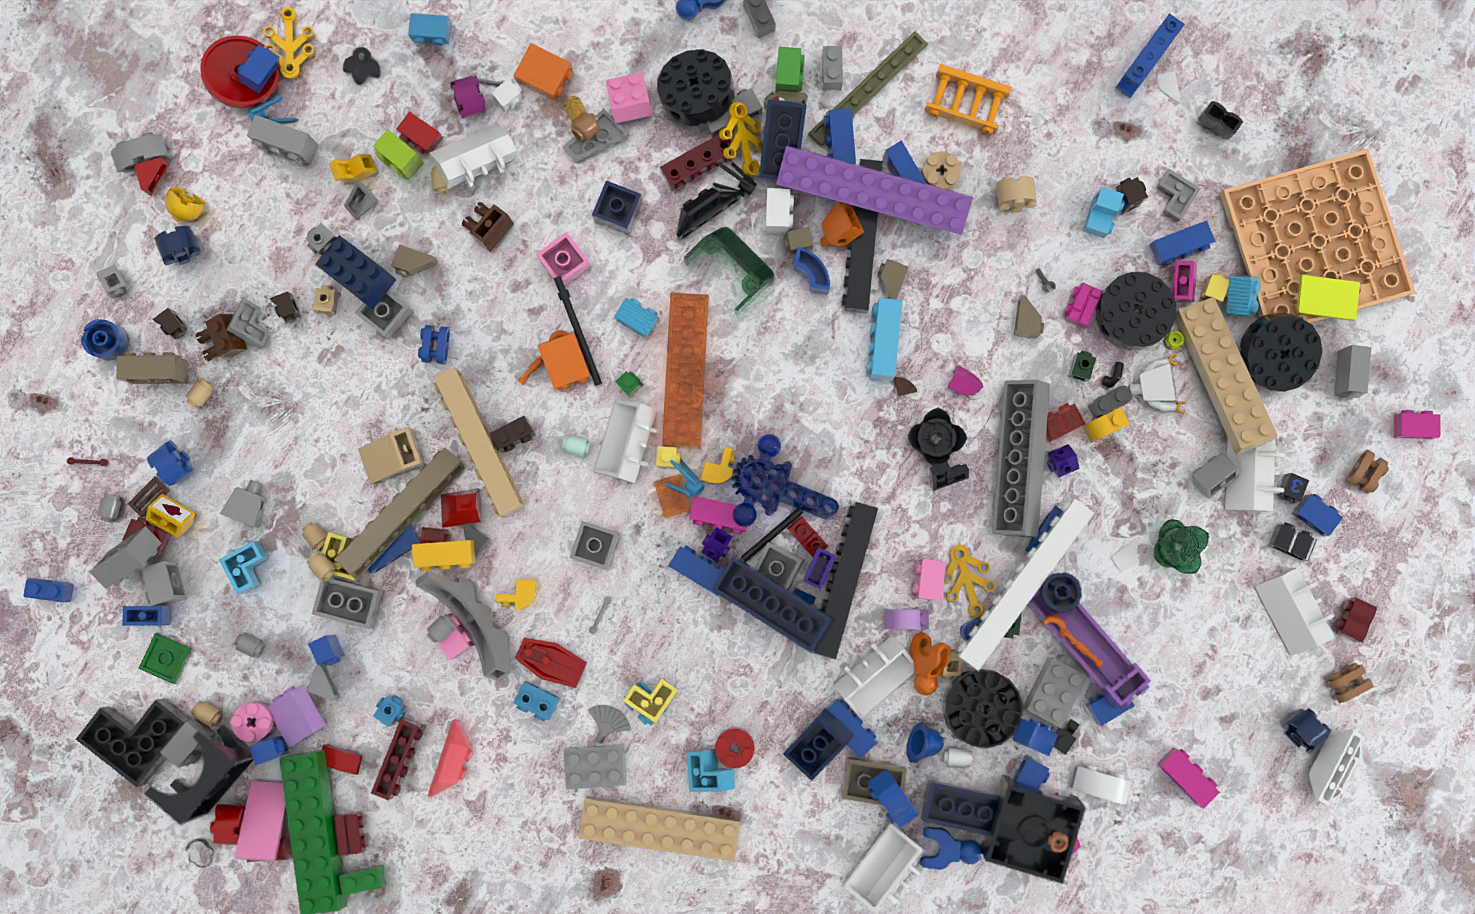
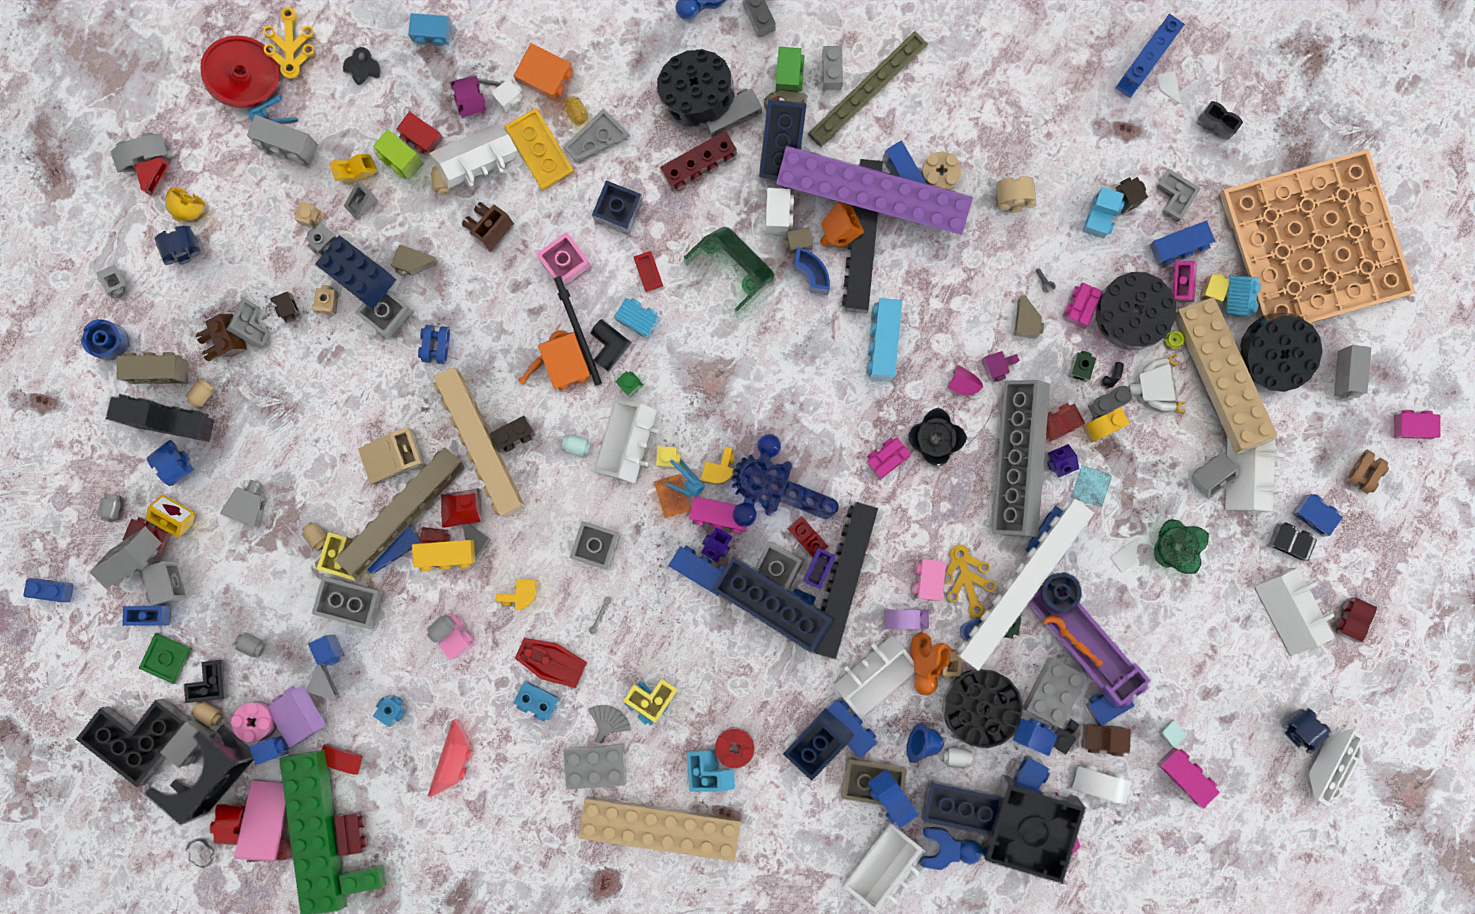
dark red hinge [67,457,108,466] -> none
reddish brown tile [128,476,171,517] -> none
dark brown brick [153,308,188,339] -> none
medium azure brick [219,541,269,594] -> none
blue brick [237,44,279,93] -> none
tan brick [306,552,336,581] -> none
dark red brick [371,717,424,801] -> none
light grey arch [416,570,511,681] -> none
medium nougat head [571,112,599,141] -> none
bright pink brick [606,72,652,124] -> none
clear orange brick [662,293,709,449] -> none
black wedge [676,187,741,242] -> none
black plant [713,162,757,197] -> none
yellow plant [719,102,763,176] -> none
black bar [741,507,804,562] -> none
blue brick [823,108,856,164] -> none
dark tan slope [878,259,909,299] -> none
reddish brown tile [894,377,917,397] -> none
light orange fence [924,64,1012,135] -> none
black plate [930,462,969,491] -> none
nougat plate [1048,832,1068,852] -> none
black brick [1277,473,1309,504] -> none
neon yellow tile [1297,275,1360,321] -> none
medium nougat brick [1327,663,1374,703] -> none
none -> black brick [106,394,214,442]
none -> black brick [184,659,226,703]
none -> tan brick [294,201,324,228]
none -> yellow tile [504,108,574,191]
none -> black brick [590,319,632,372]
none -> red tile [633,251,663,292]
none -> dark pink brick [866,437,911,480]
none -> magenta brick [982,351,1020,382]
none -> clear light blue piece [1071,465,1112,507]
none -> reddish brown brick [1082,724,1131,757]
none -> light aqua slope [1158,719,1186,748]

